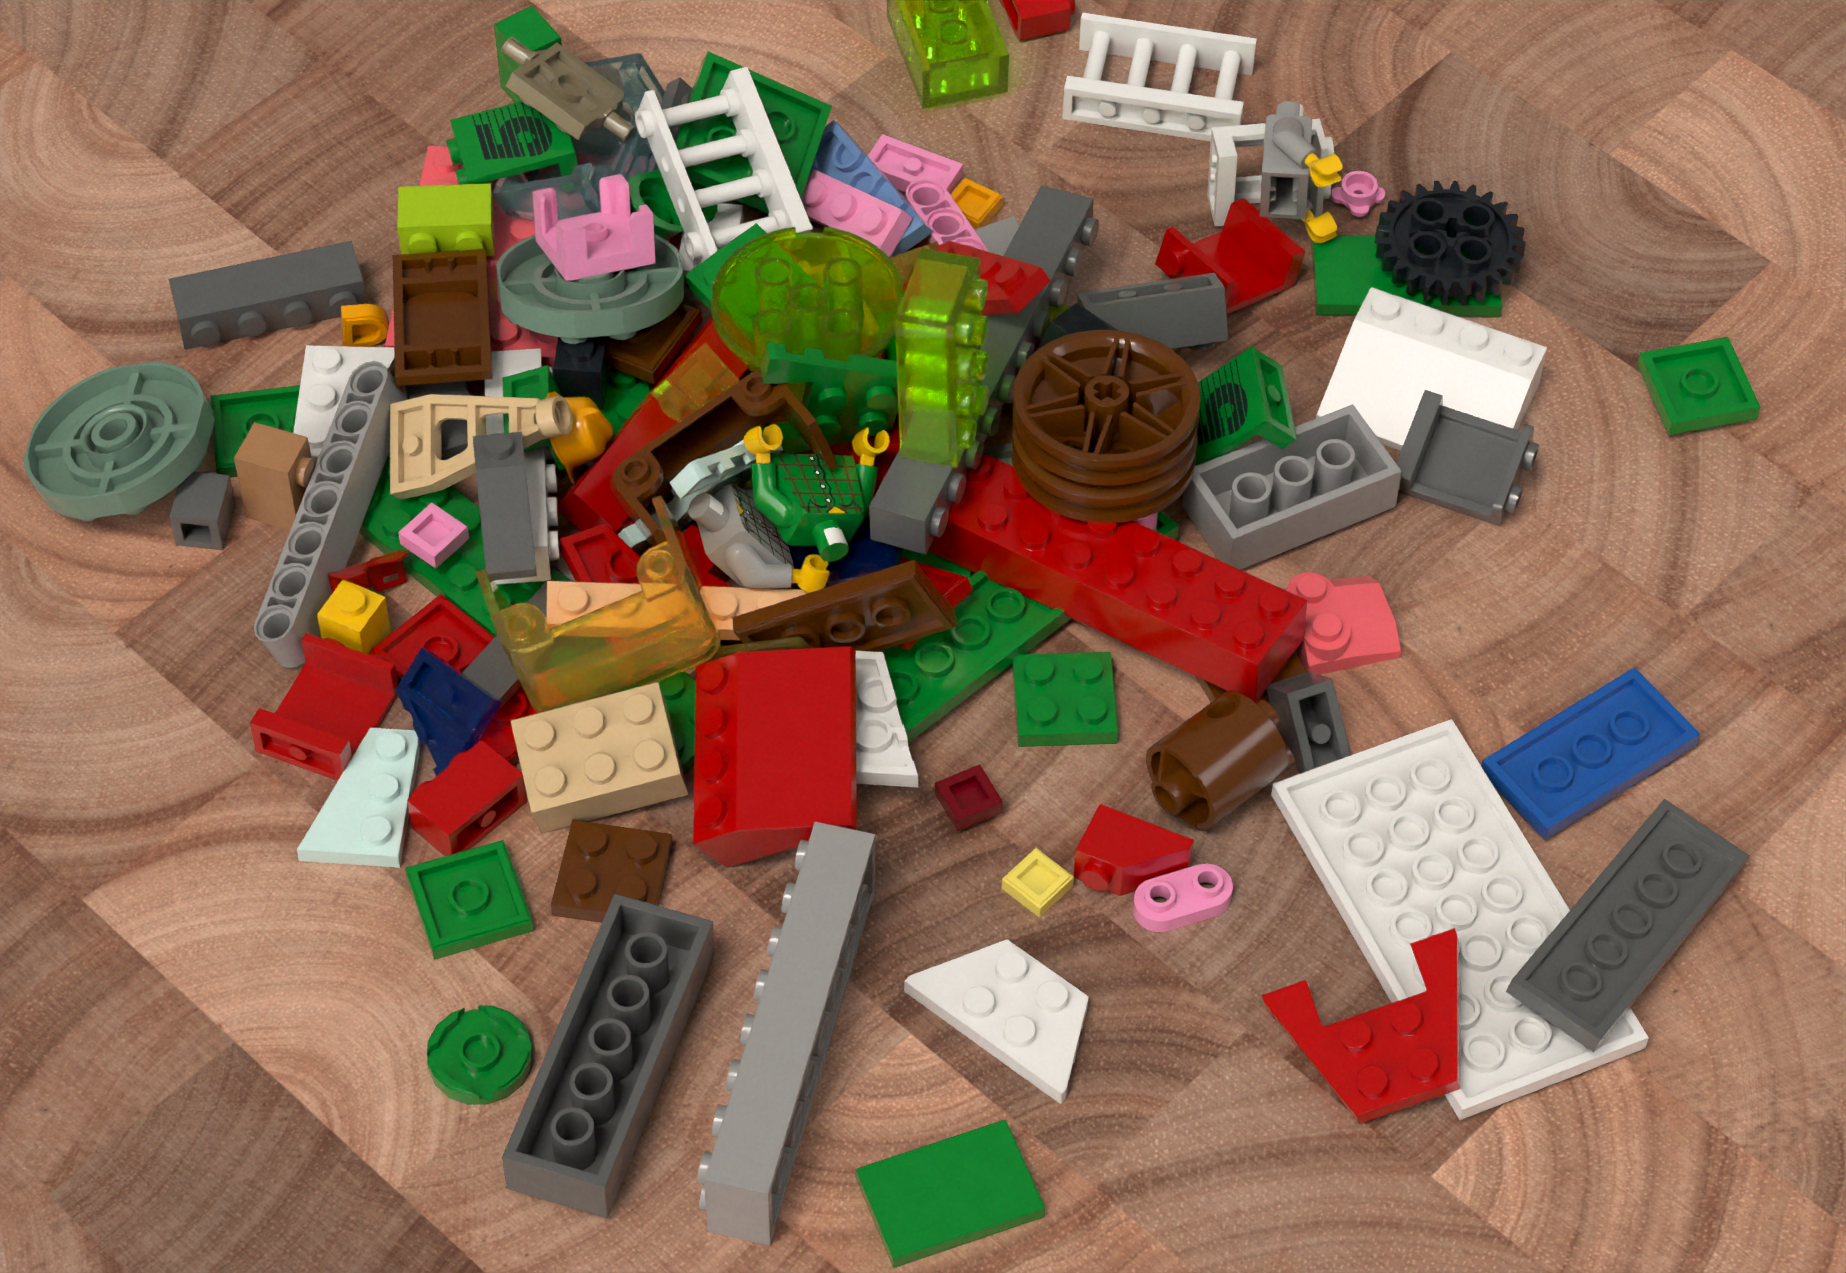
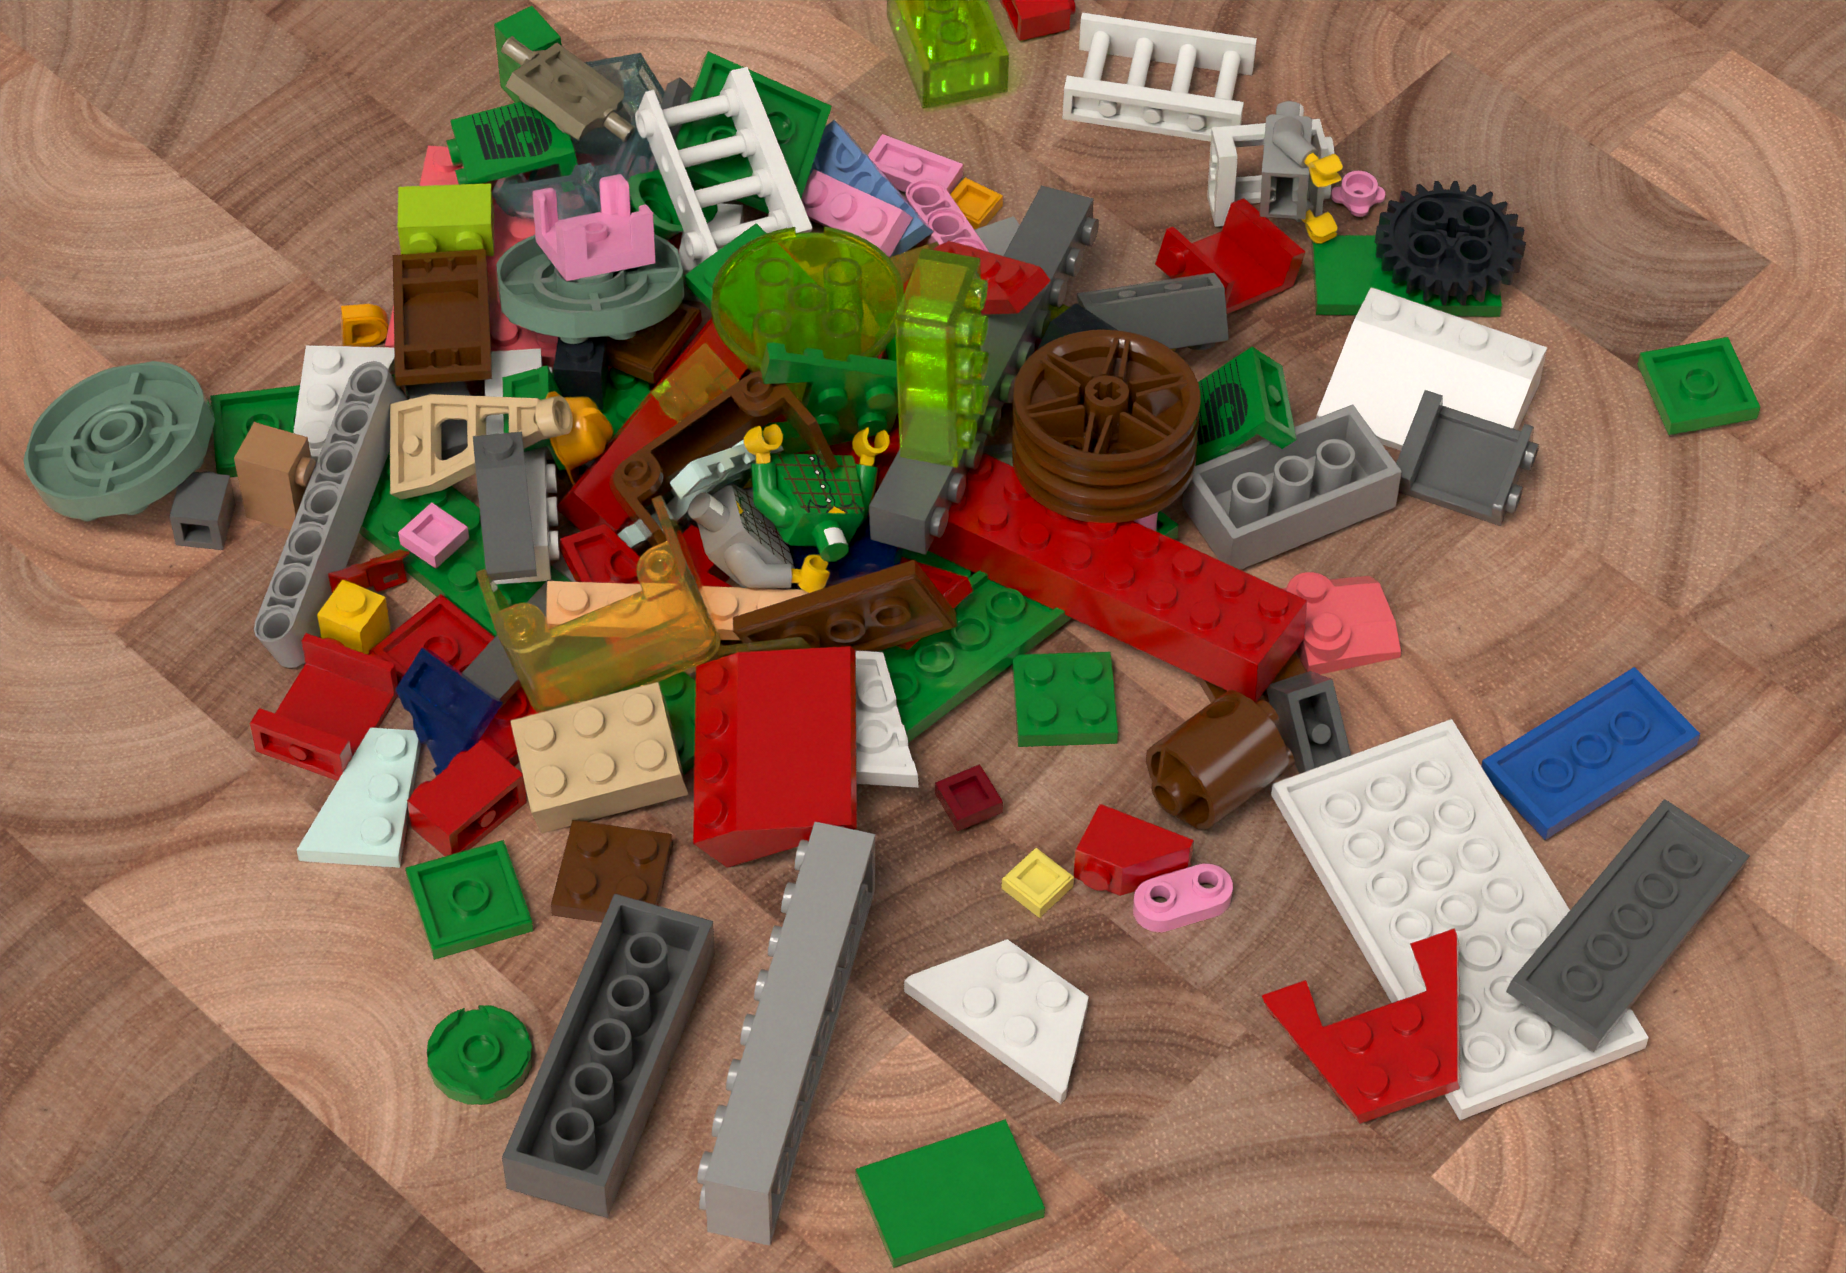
dark grey brick [169,241,366,350] -> none

